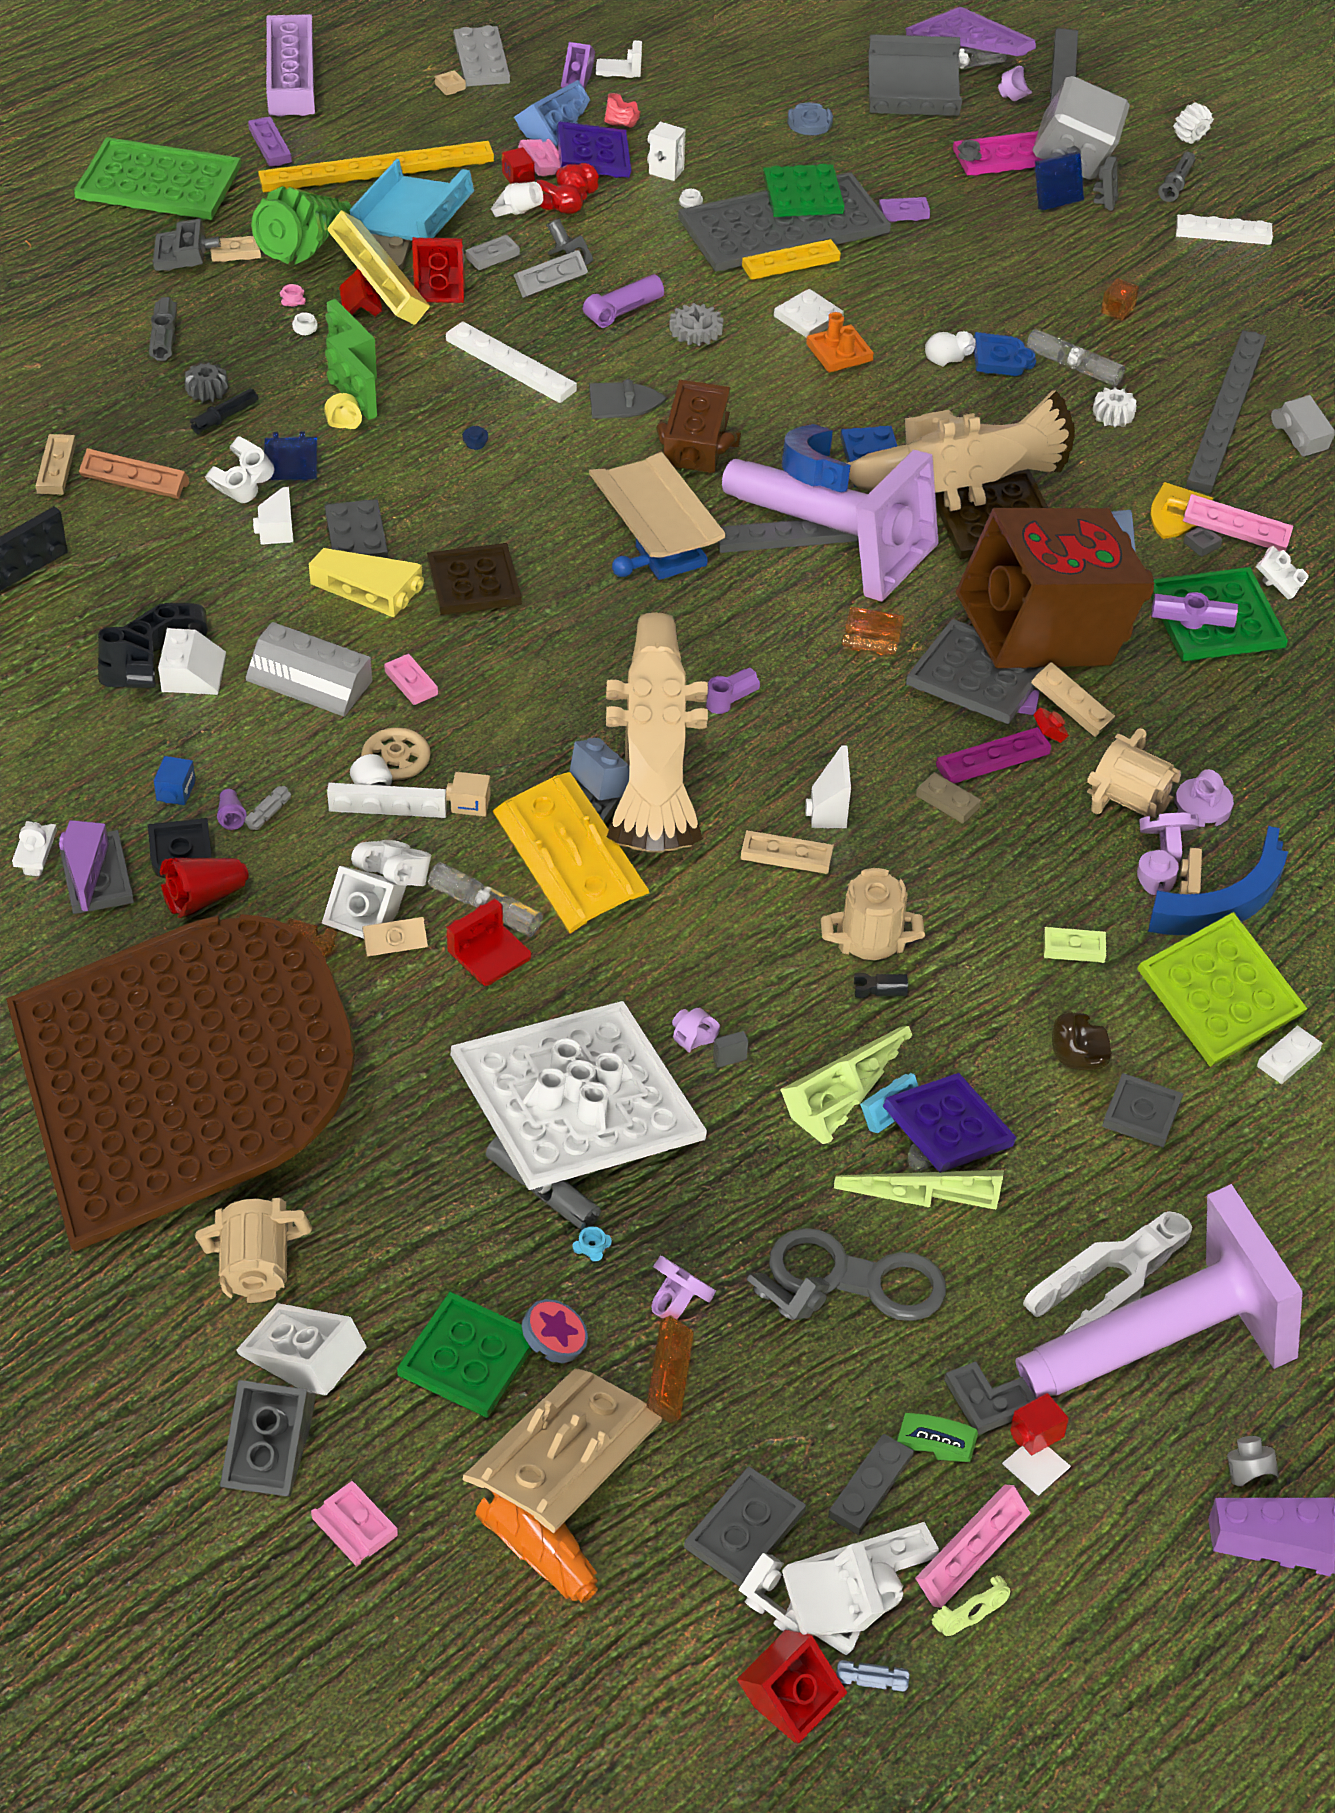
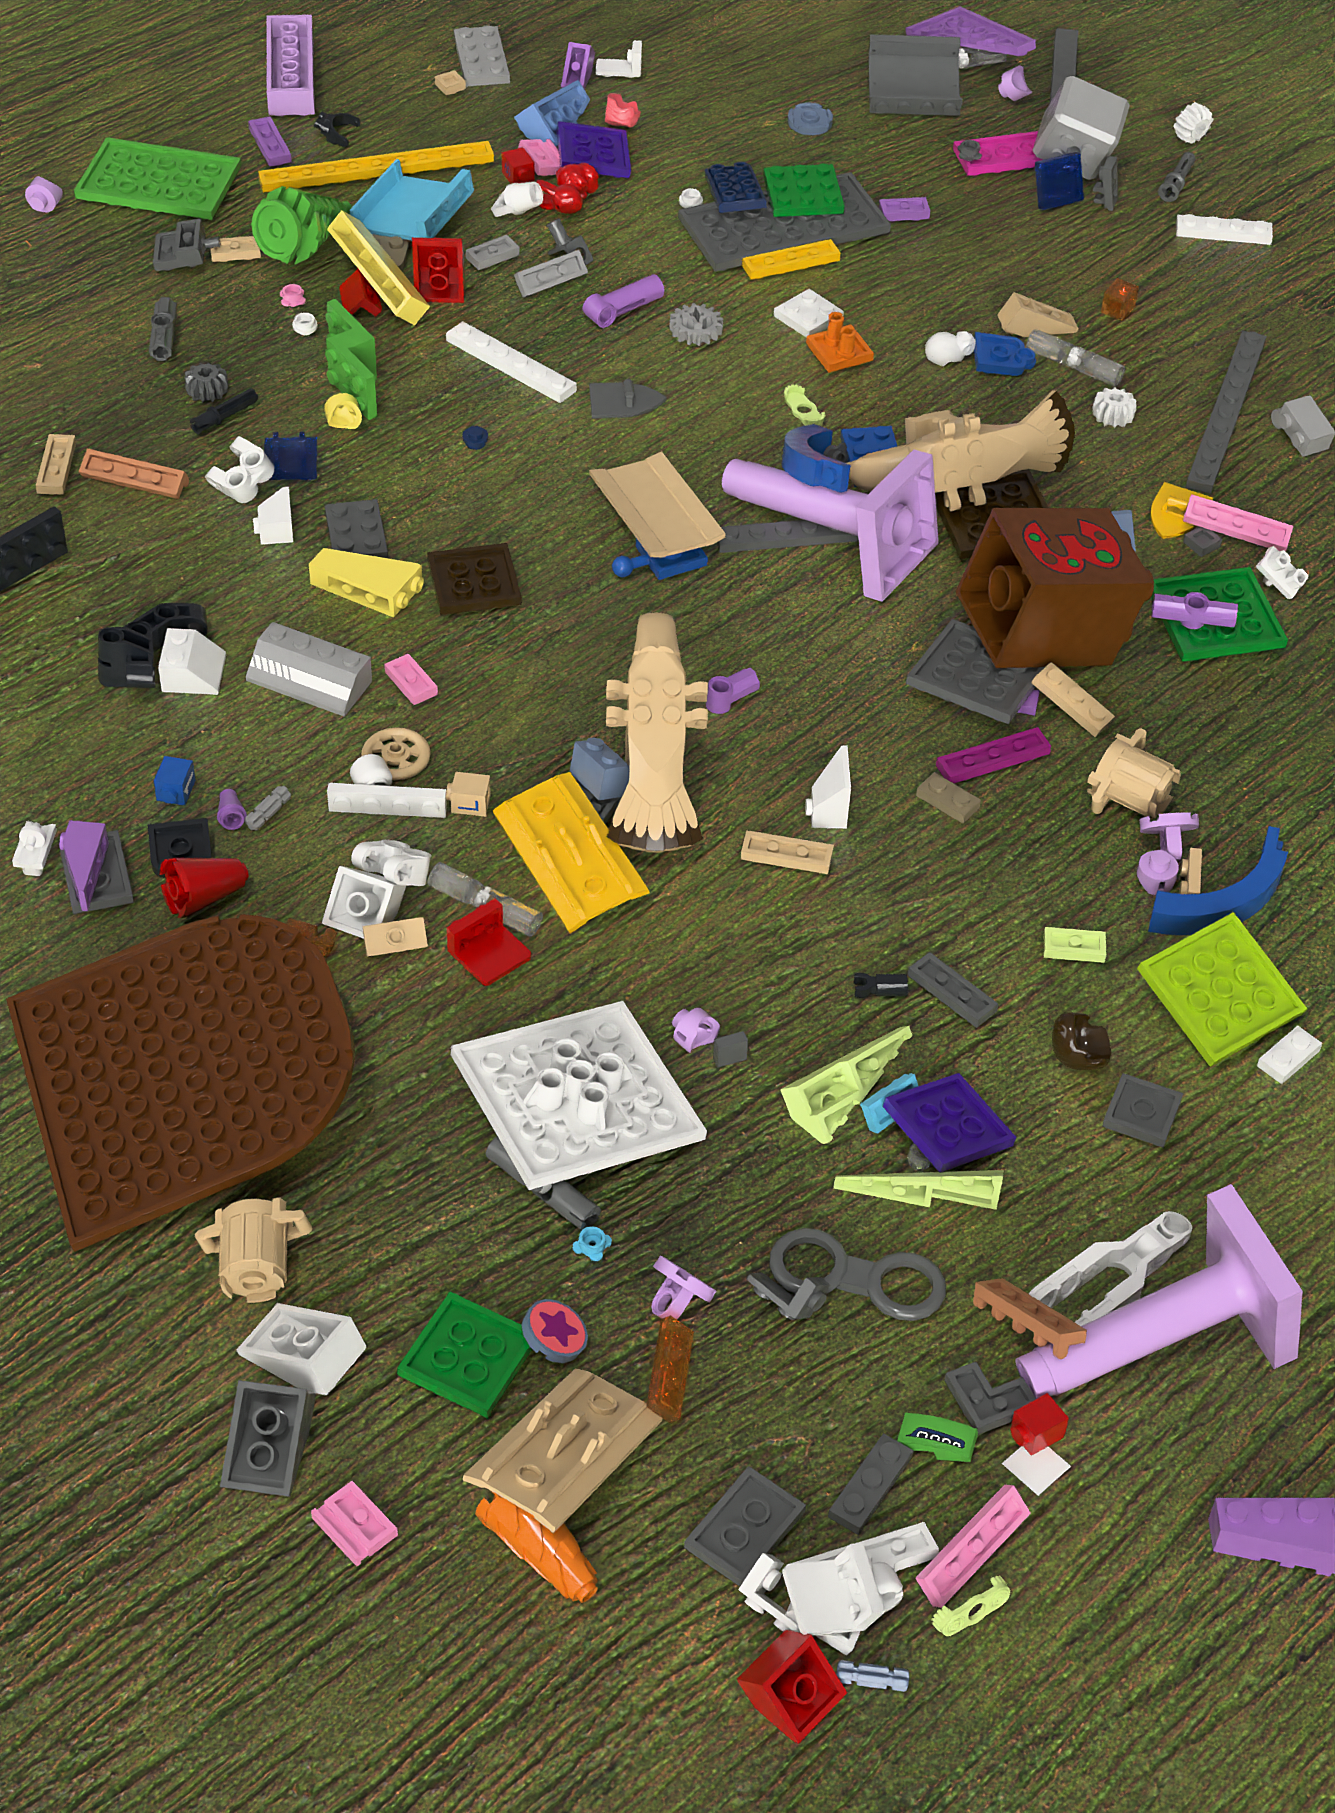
white brick [647,122,686,181] -> none
reddish brown torso [656,379,741,473] -> none
tan container [820,868,925,960] -> none
clear orange plate [841,607,904,656] -> none
red plate [1033,707,1069,743] -> none
lavender tile [1174,769,1234,827] -> none
light grey piece [1227,1436,1279,1486] -> none
none -> lavender piece [25,176,63,212]
none -> black helmet [314,111,361,147]
none -> dark blue tile [705,162,767,213]
none -> yellowish green piece [784,384,825,426]
none -> dark grey plate [823,443,848,463]
none -> dark grey plate [908,952,998,1028]
none -> nougat hinge [973,1278,1087,1359]
none -> tan slope [997,292,1079,337]

